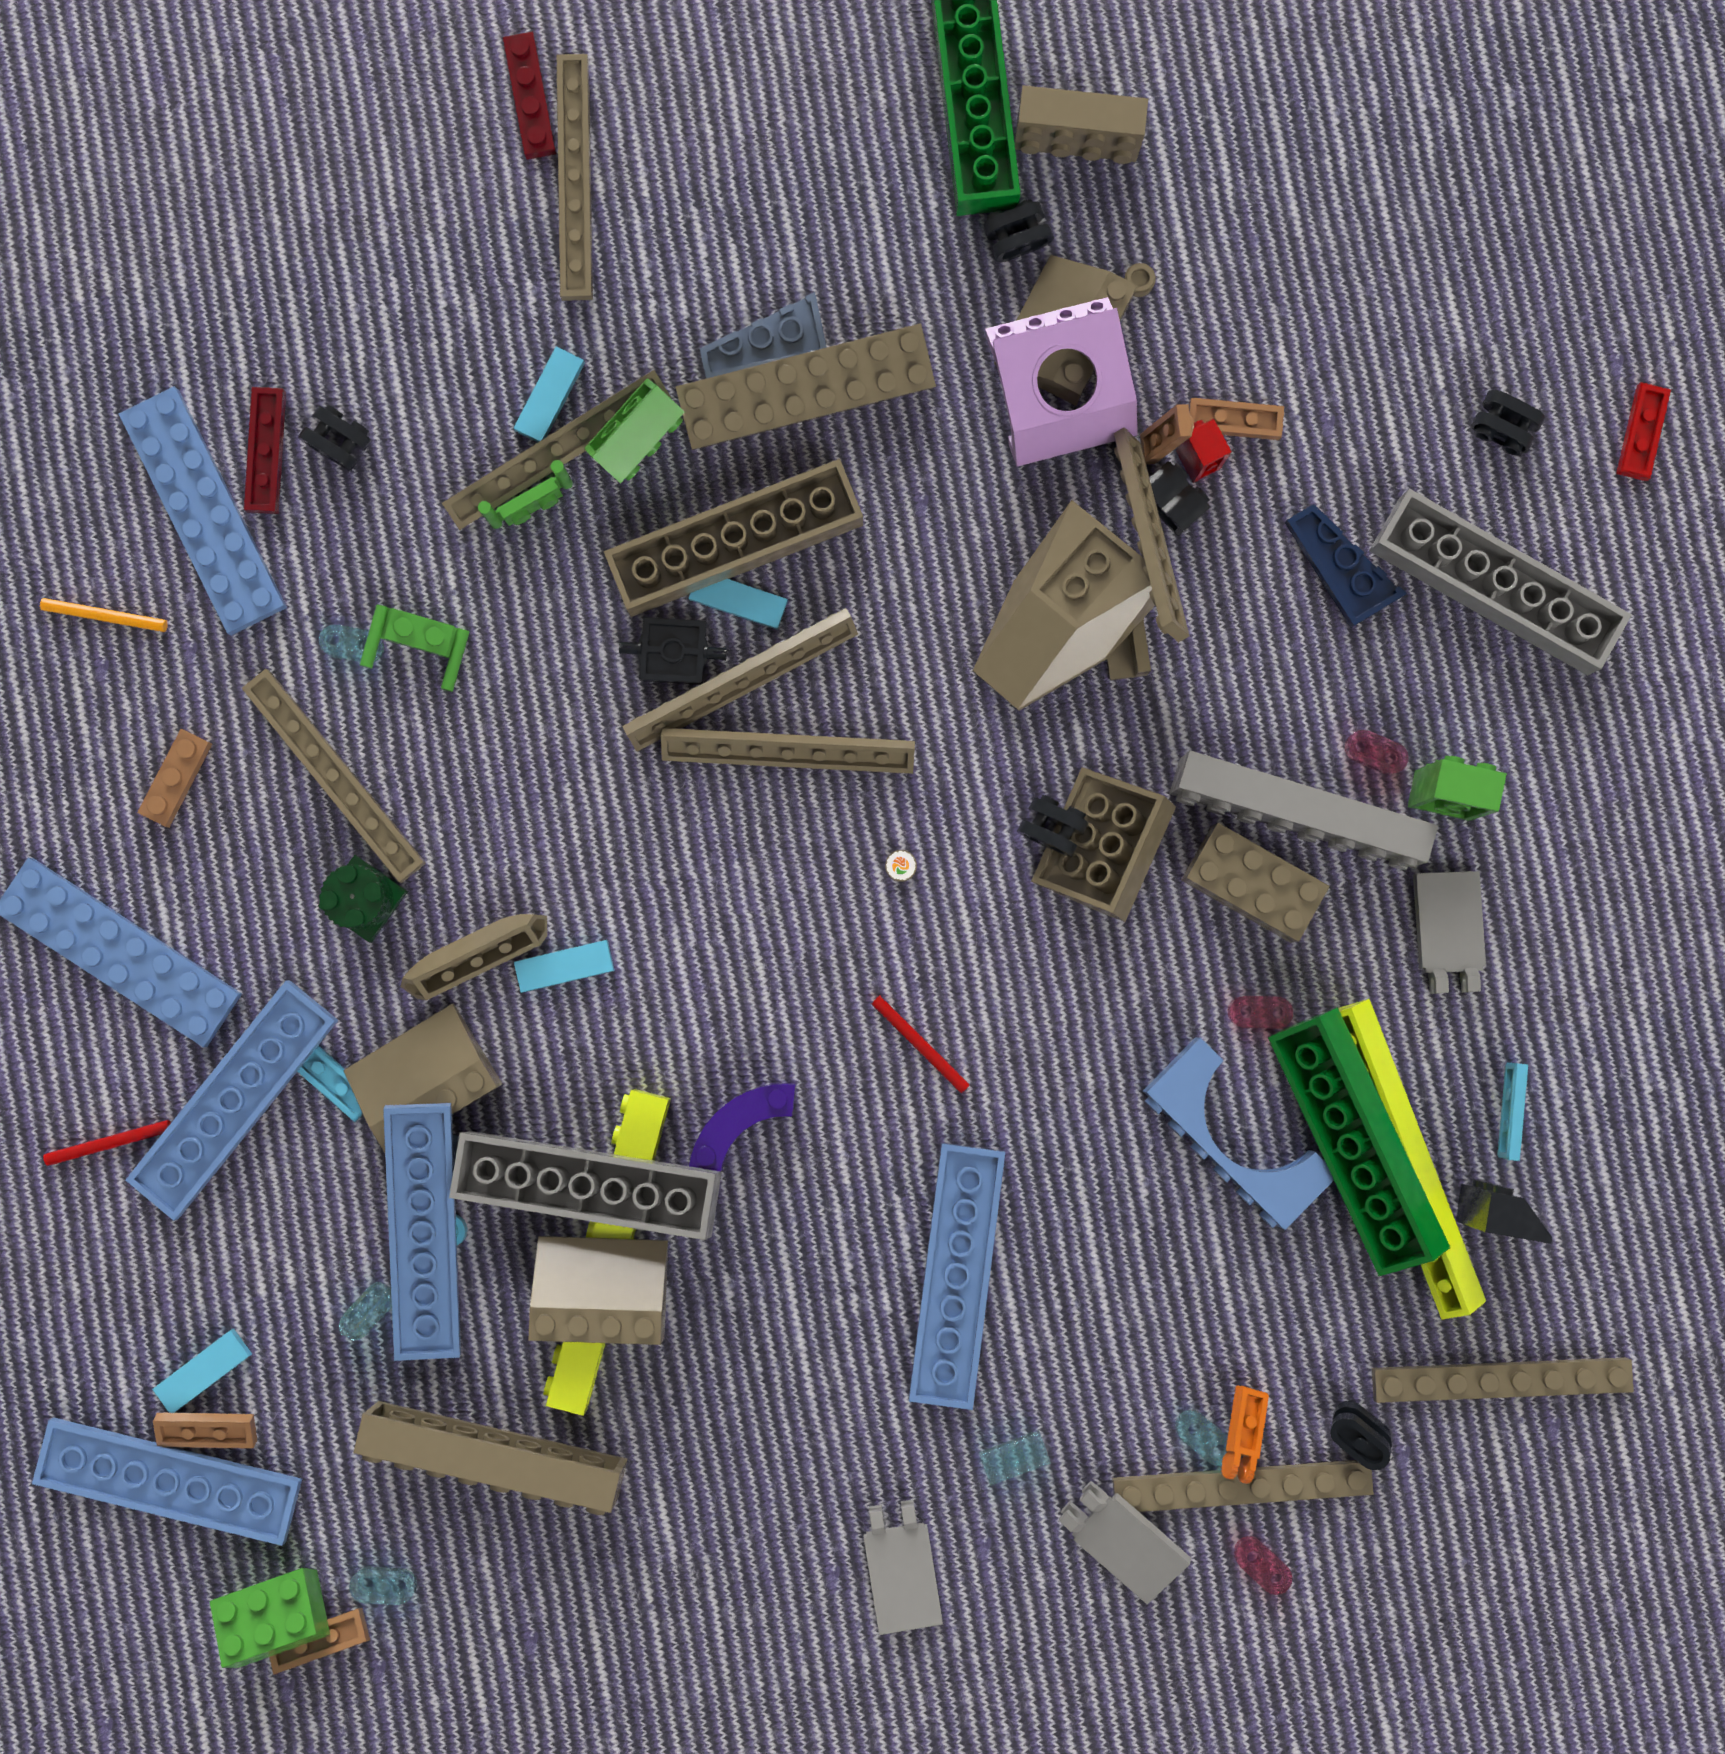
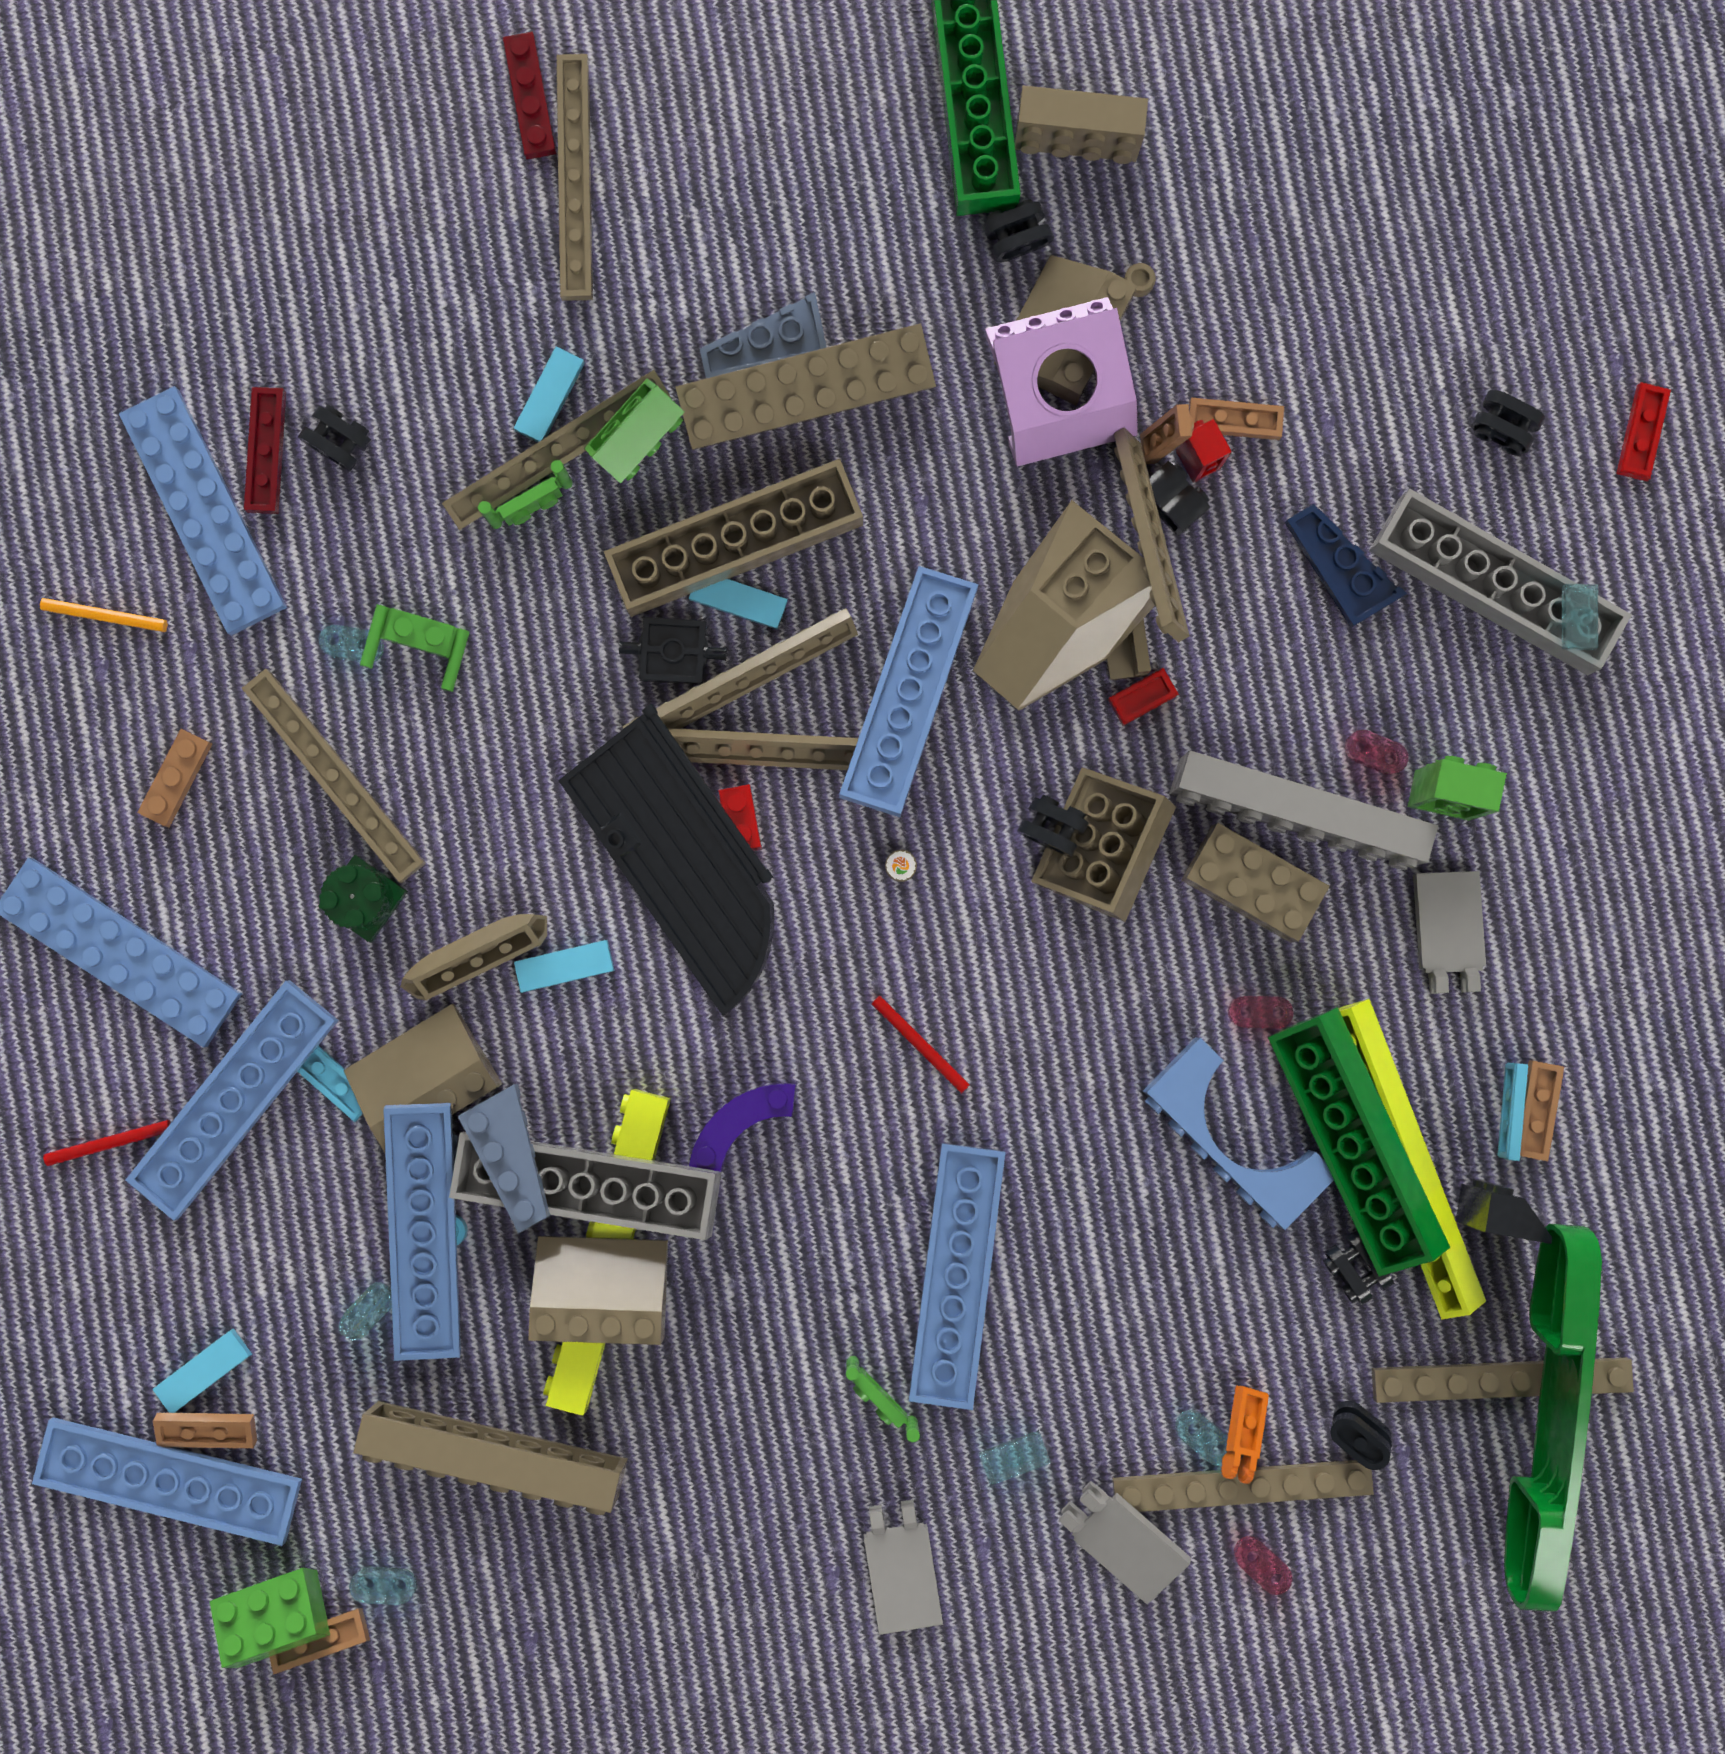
none -> sand blue wing [458,1084,550,1233]
none -> black door [558,704,775,1016]
none -> red brick [718,784,762,851]
none -> medium blue plate [839,566,979,817]
none -> bright green plate [846,1356,920,1442]
none -> red tile [1108,668,1179,726]
none -> black brick [1323,1230,1394,1305]
none -> green piece [1504,1224,1602,1612]
none -> medium nougat plate [1520,1060,1564,1161]
none -> clear light blue plate [1562,584,1598,650]

